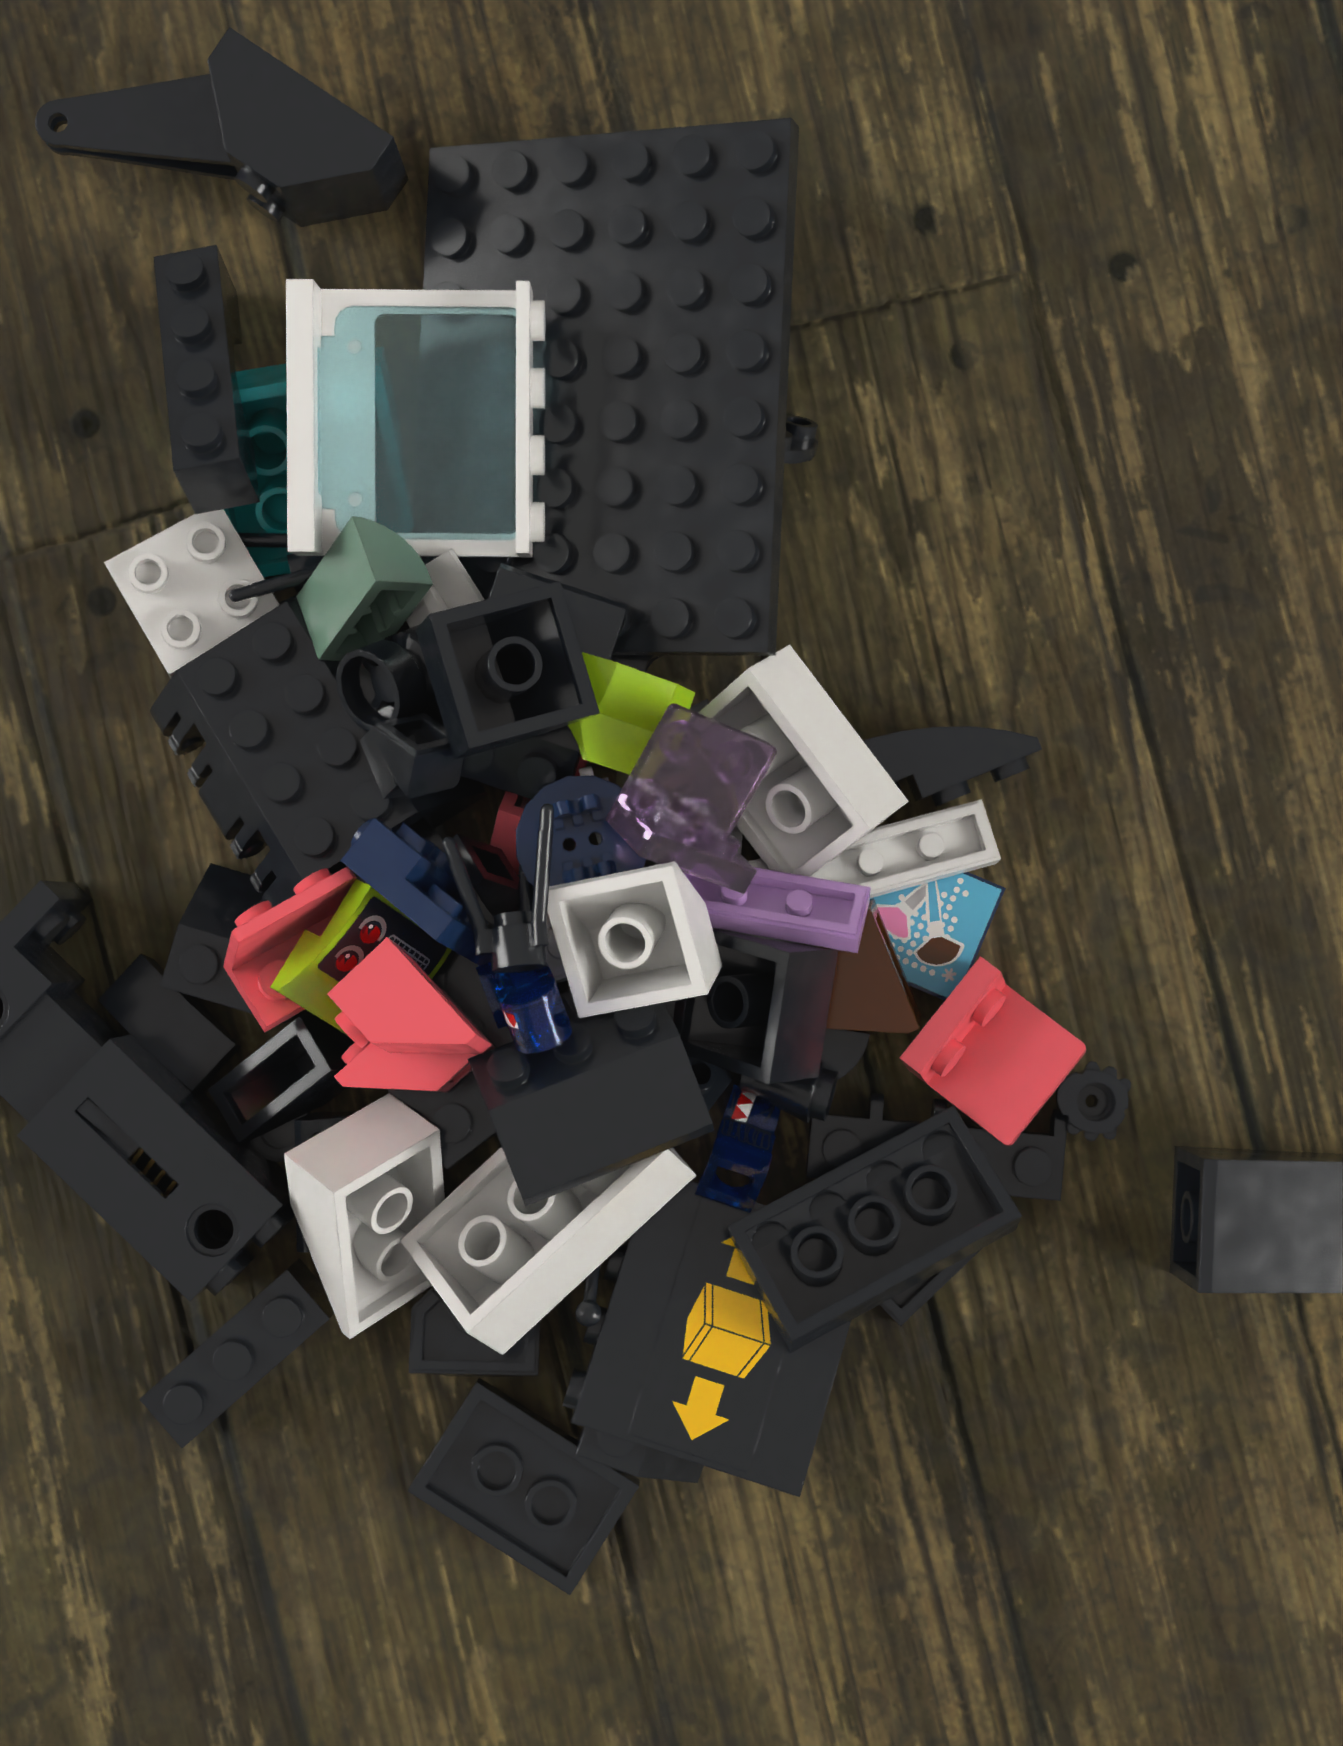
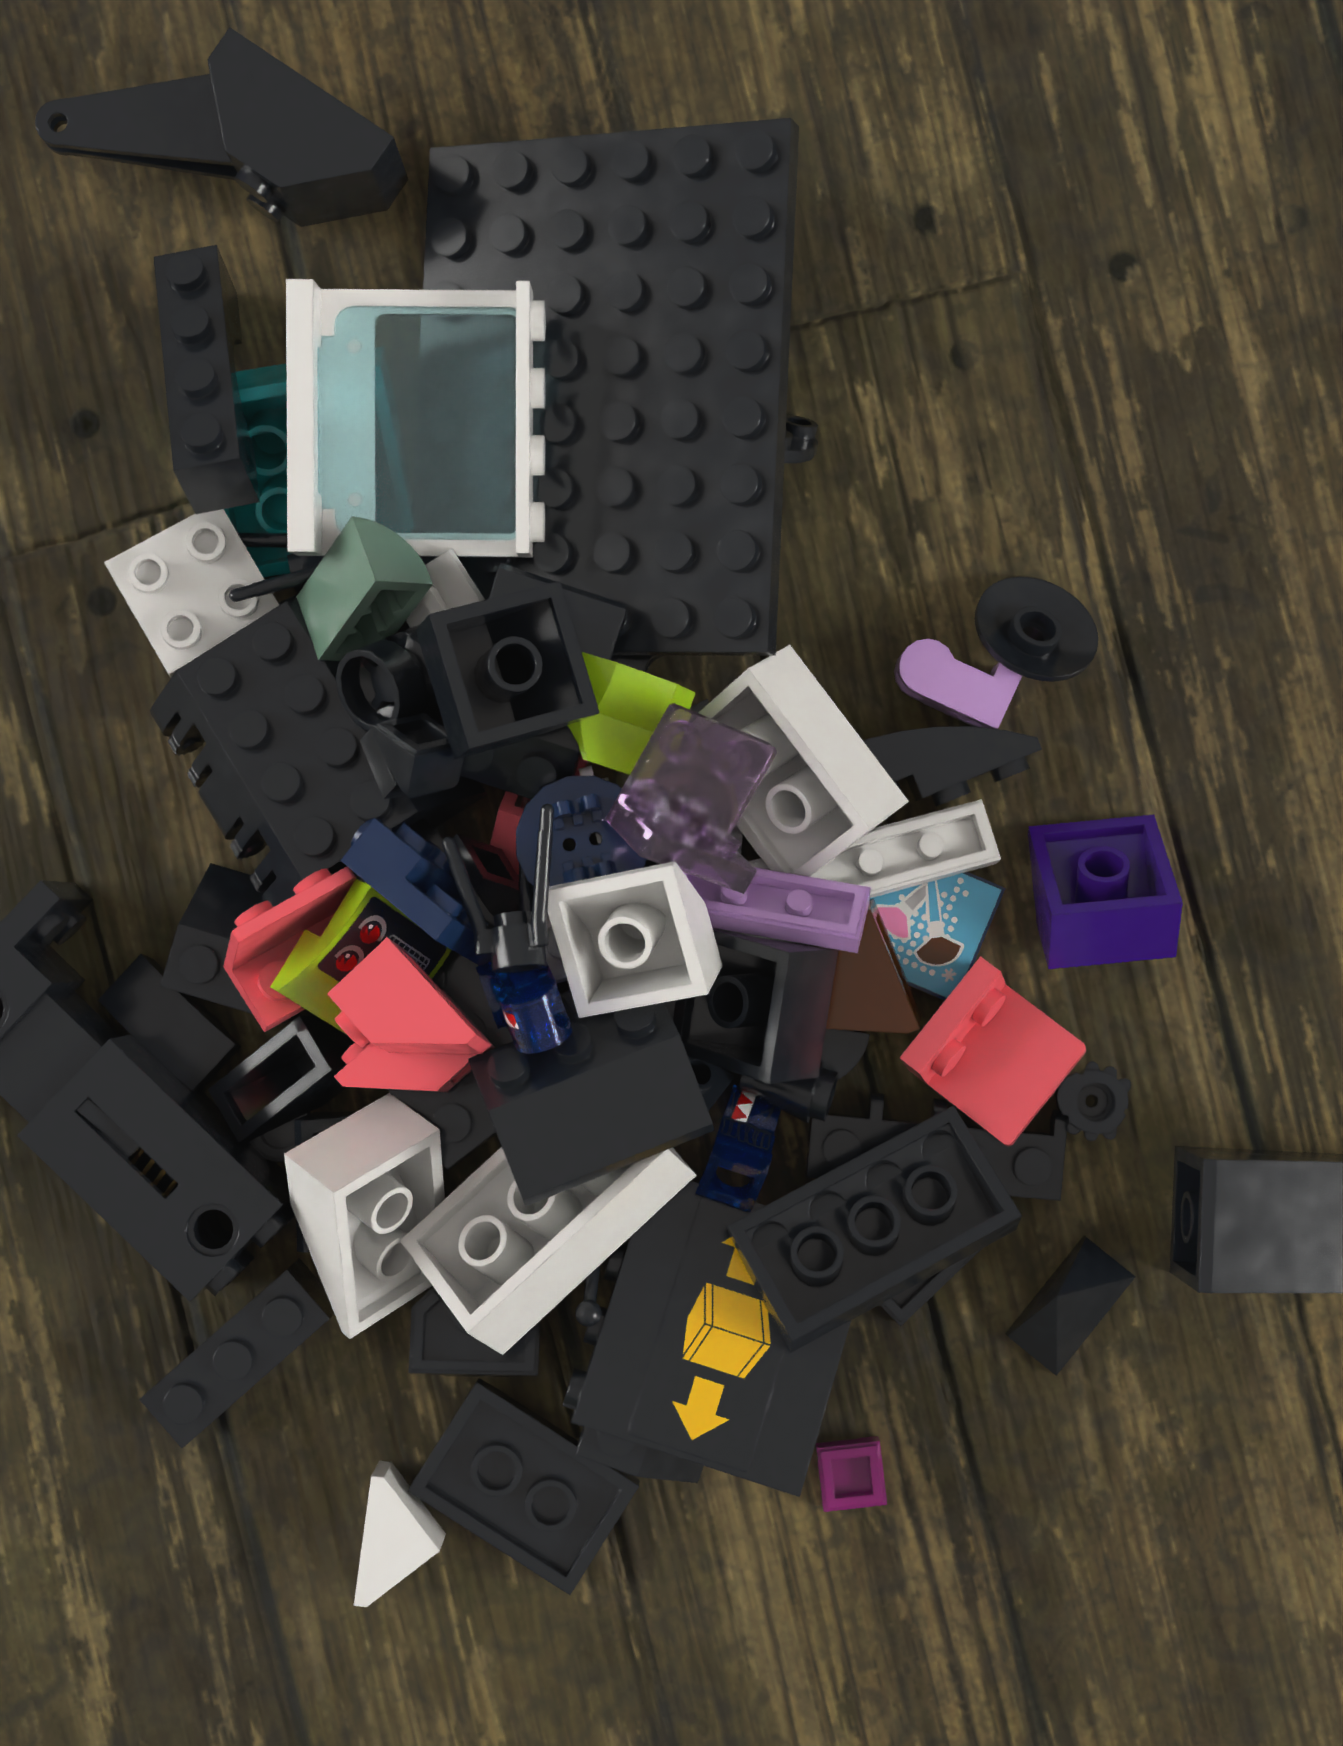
none -> white slope [354,1461,446,1607]
none -> magenta tile [815,1436,887,1512]
none -> lavender leg [894,639,1022,729]
none -> black dish [974,577,1098,682]
none -> black slope [1005,1235,1136,1376]
none -> dark purple slope [1028,815,1183,969]

